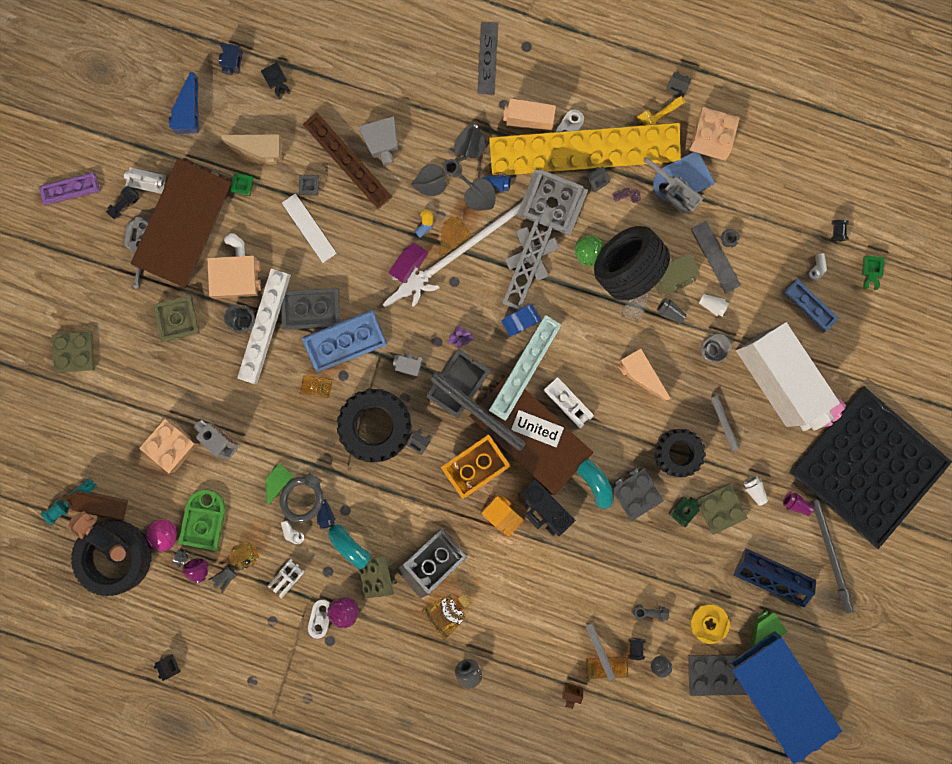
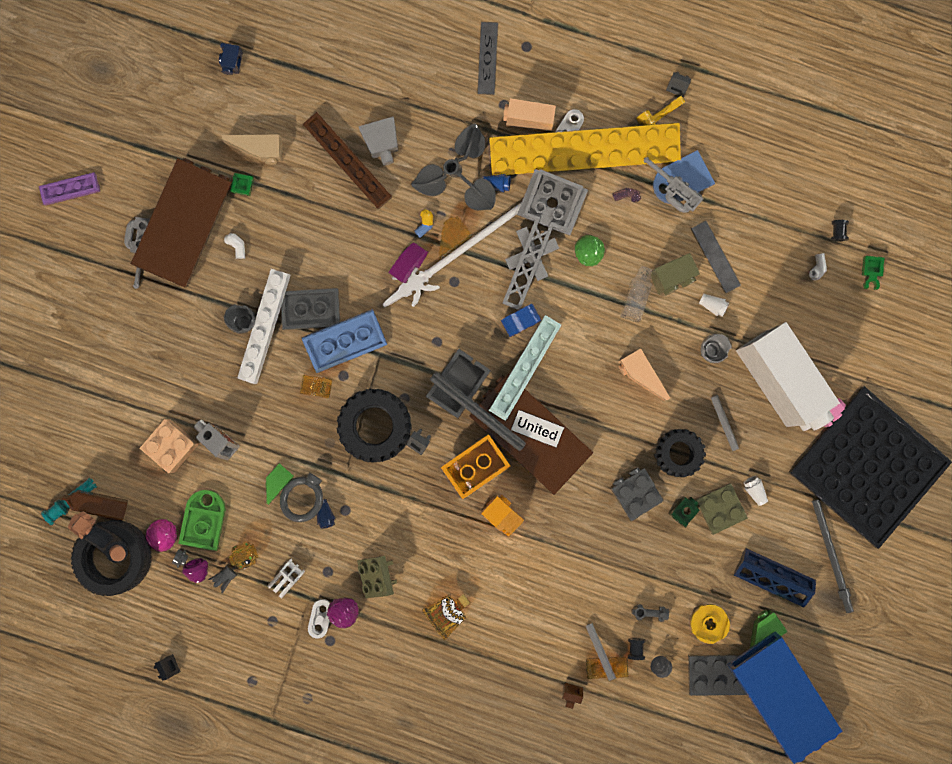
olive plate [52,332,95,373] -> none
black bar [106,186,140,220] -> none
white hinge [124,168,167,194] -> none
olive plate [153,296,200,342] -> none
blue slope [169,72,199,134] -> none
light nougat brick [207,256,261,299] -> none
black plate [261,62,290,99] -> none
white arm [281,520,304,544] -> none
white sticker [282,193,337,263] -> none
dark grey plate [298,175,319,196] -> none
teal cylinder [328,525,371,569] -> none
light grey brick [393,353,423,377] -> none
dark grey slope [395,528,467,599] -> none
medium lavender plant [449,326,474,348] -> none
dark grey head [455,659,482,689] -> none
black piece [518,479,576,537] -> none
white plate [543,377,594,429] -> none
teal cylinder [577,459,614,509] -> none
dark grey tile [586,166,610,192] -> none
black tyre [594,226,670,300] -> none
dark grey cone [657,298,687,324] -> none
light nougat brick [689,107,740,161] -> none
dark grey plate [720,229,739,248] -> none
medium blue tile [783,279,839,332] -> none
magenta cone [783,492,814,516] -> none

